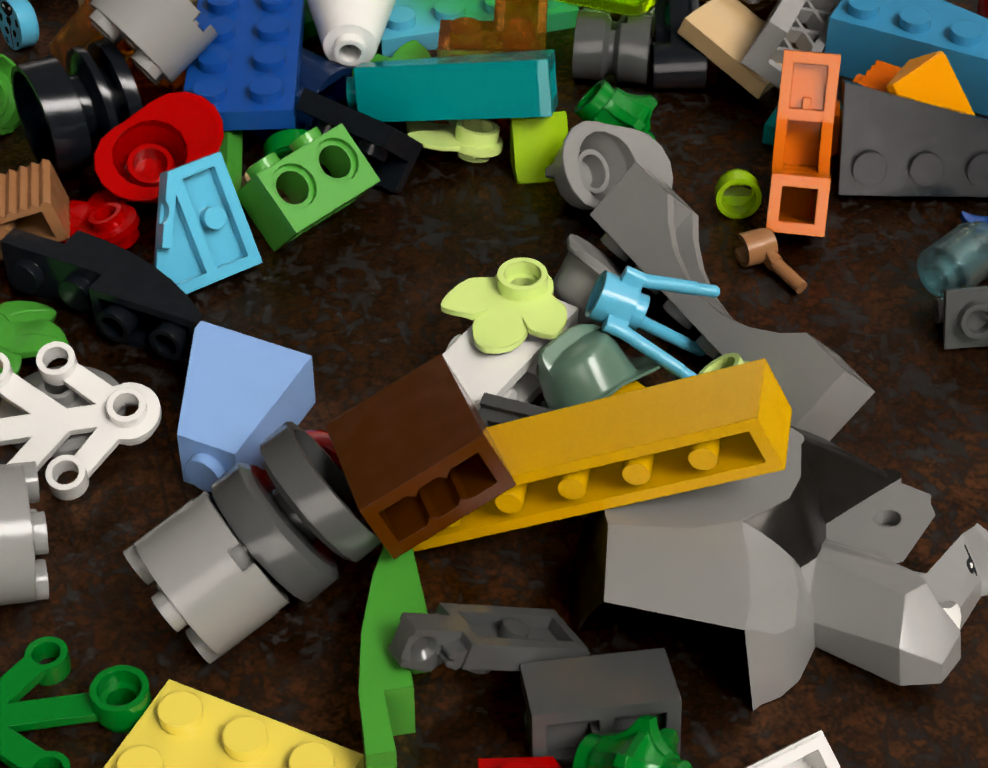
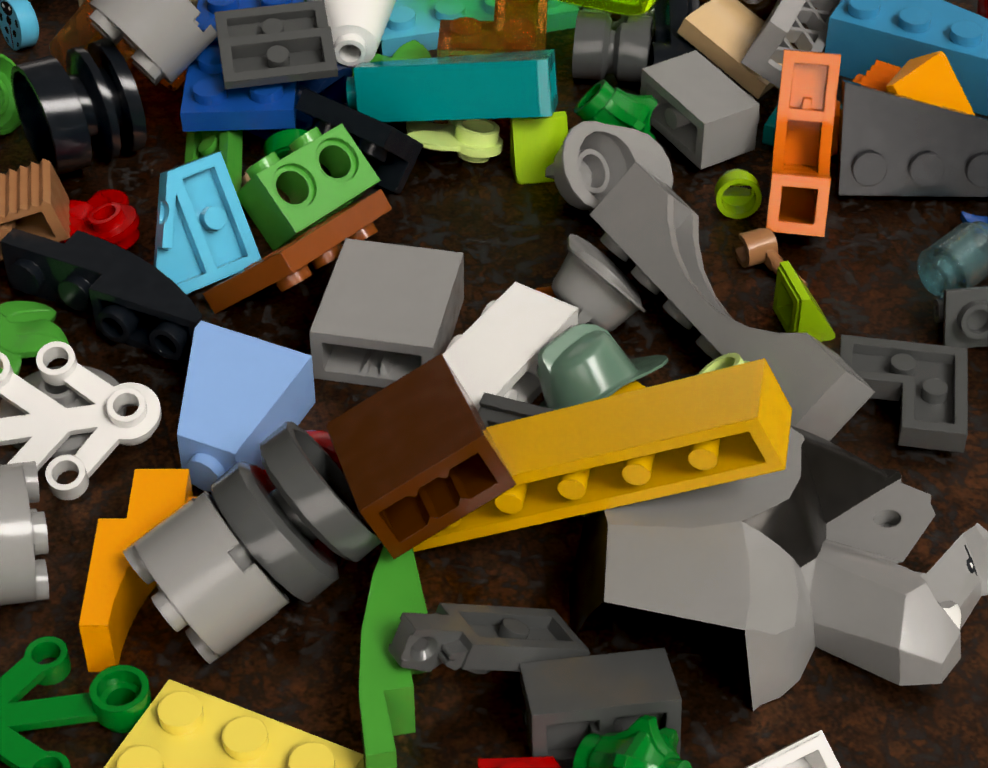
red piece [94,91,224,204] -> none
yellowish green plate [441,257,567,354] -> none
medium azure plant [585,265,720,379] -> none
none -> light orange slope [79,469,198,672]
none -> dark orange wing [202,189,392,314]
none -> dark grey slope [214,0,338,90]
none -> light grey brick [309,238,464,388]
none -> light grey brick [640,50,760,170]
none -> lime slope [773,261,836,342]
none -> dark grey plate [838,334,968,453]

